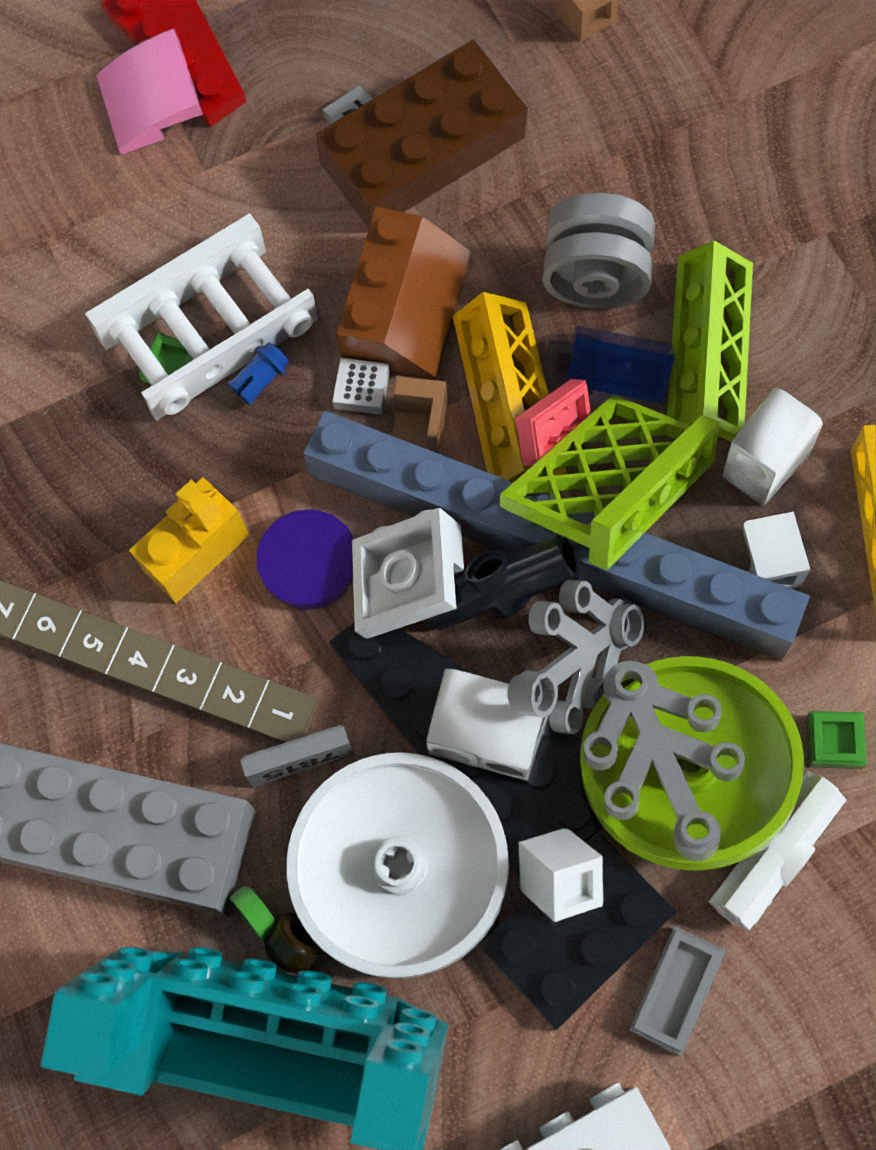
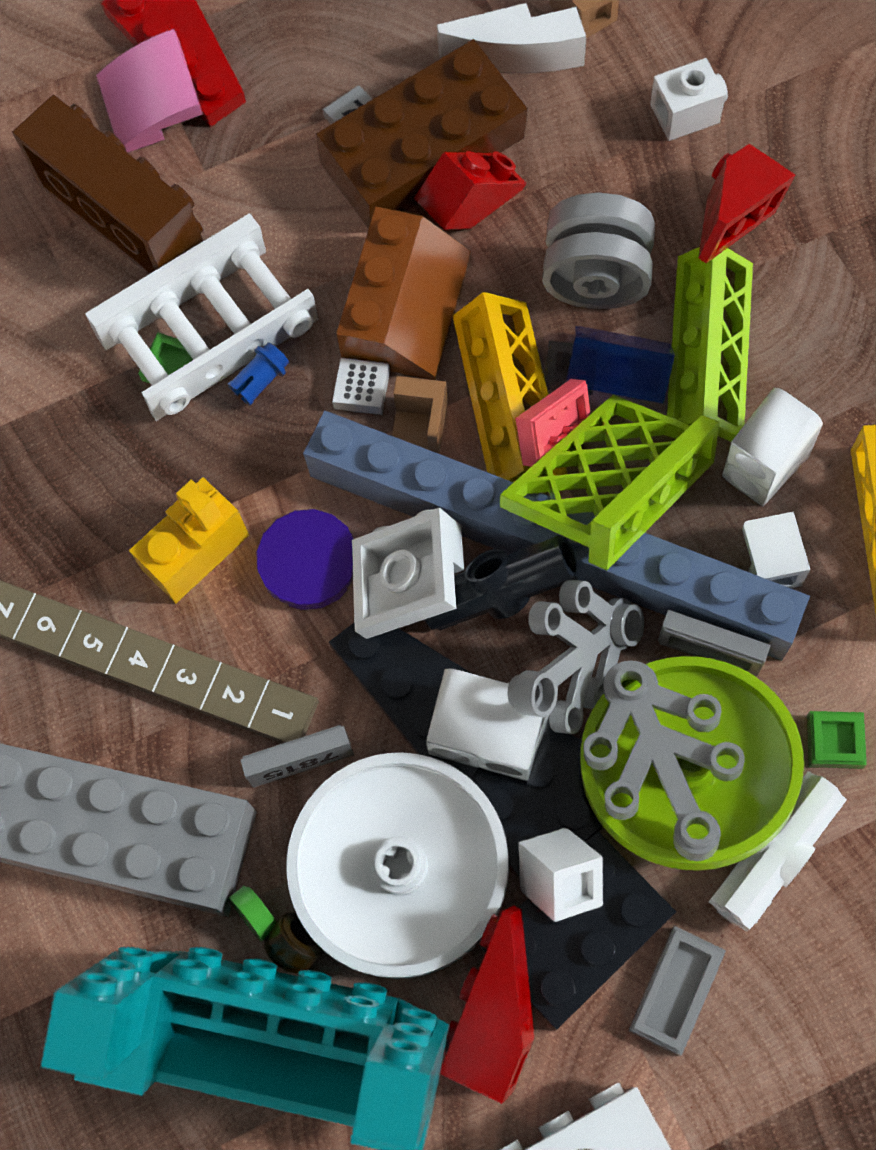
none -> reddish brown brick [12,94,204,275]
none -> red slope [414,151,527,230]
none -> white slope [437,3,586,73]
none -> red slope [440,905,535,1104]
none -> white brick [650,58,728,141]
none -> light grey tile [658,610,771,676]
none -> red slope [698,143,796,264]

